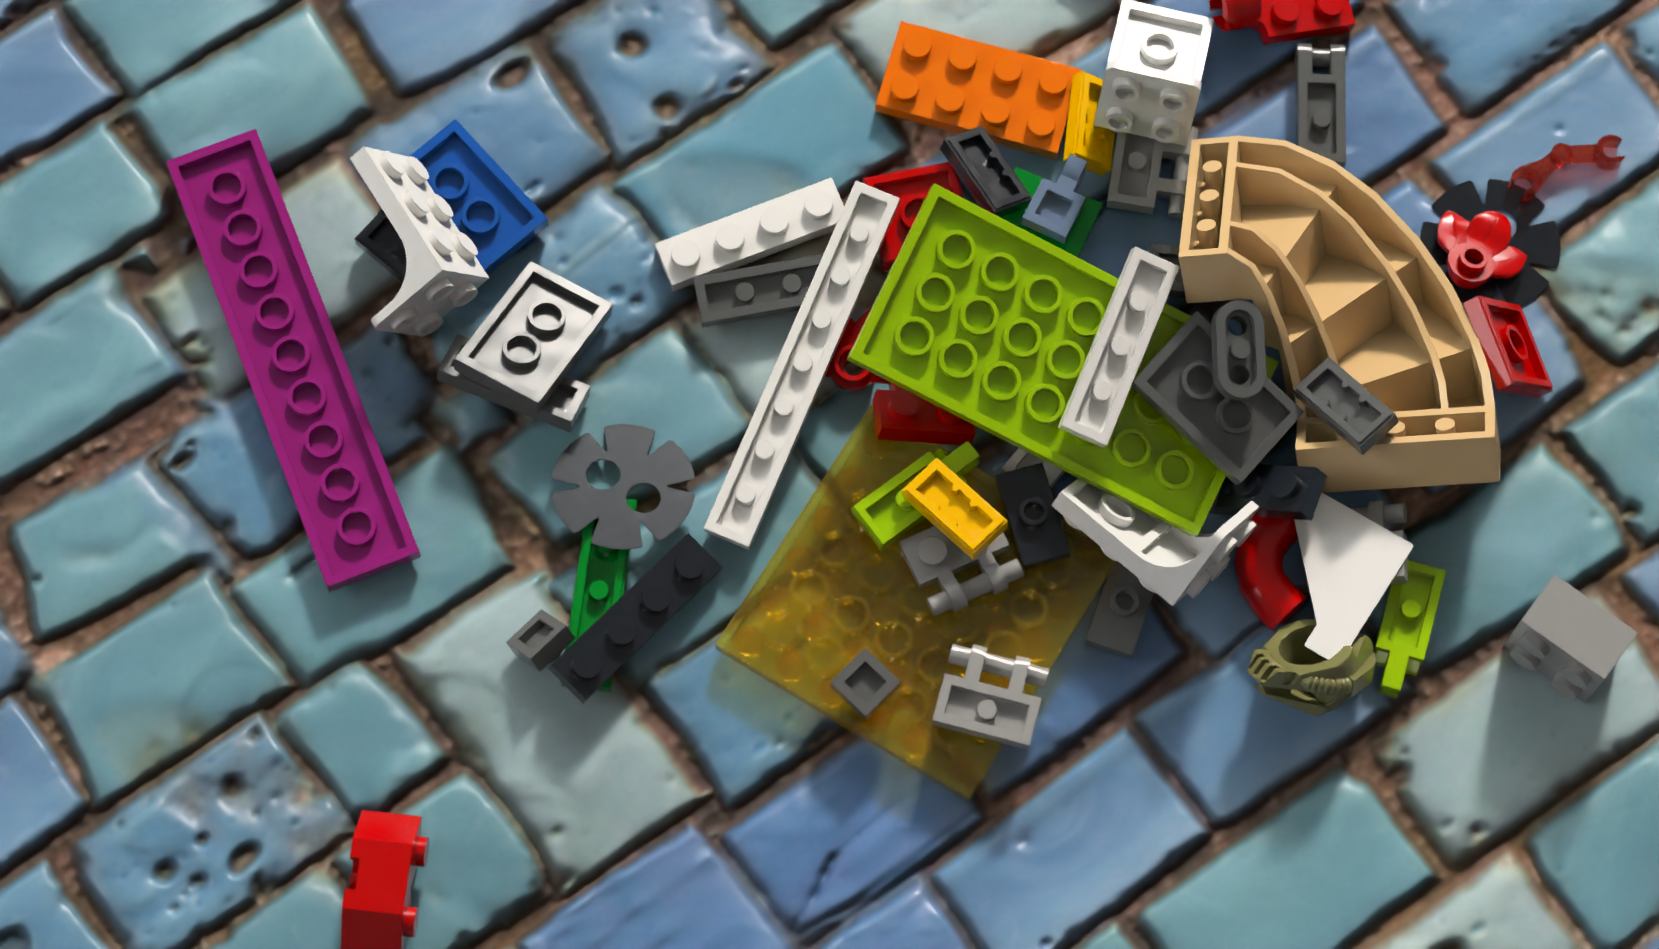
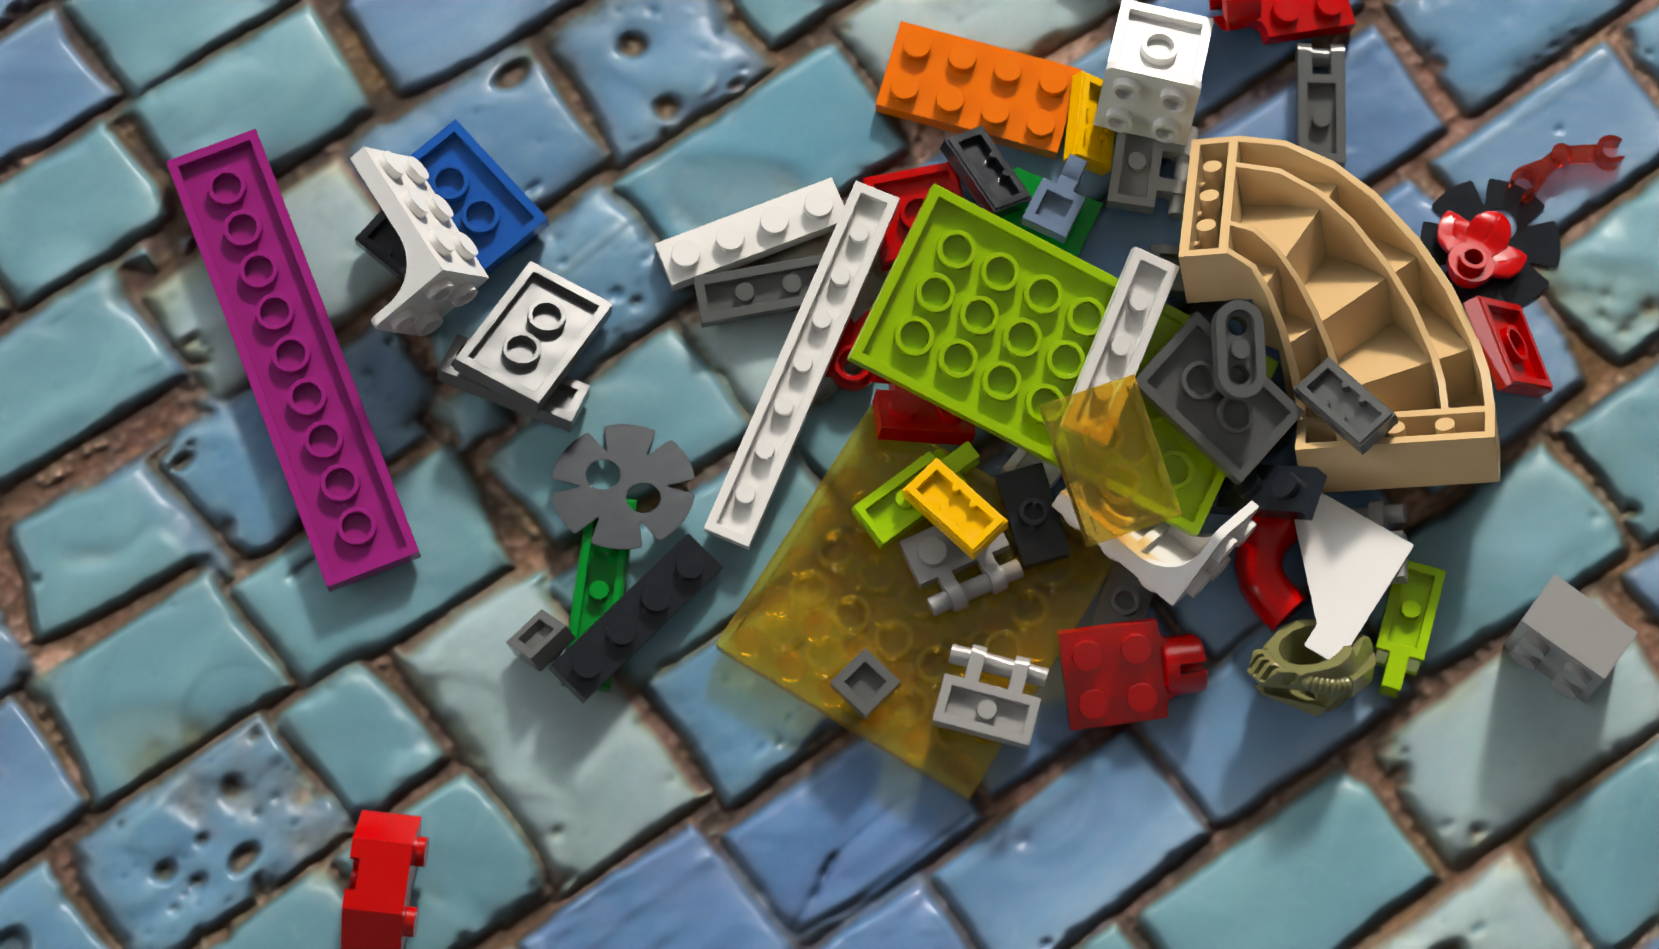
none -> clear yellow tile [1039,374,1182,547]
none -> red plate [1057,617,1208,731]

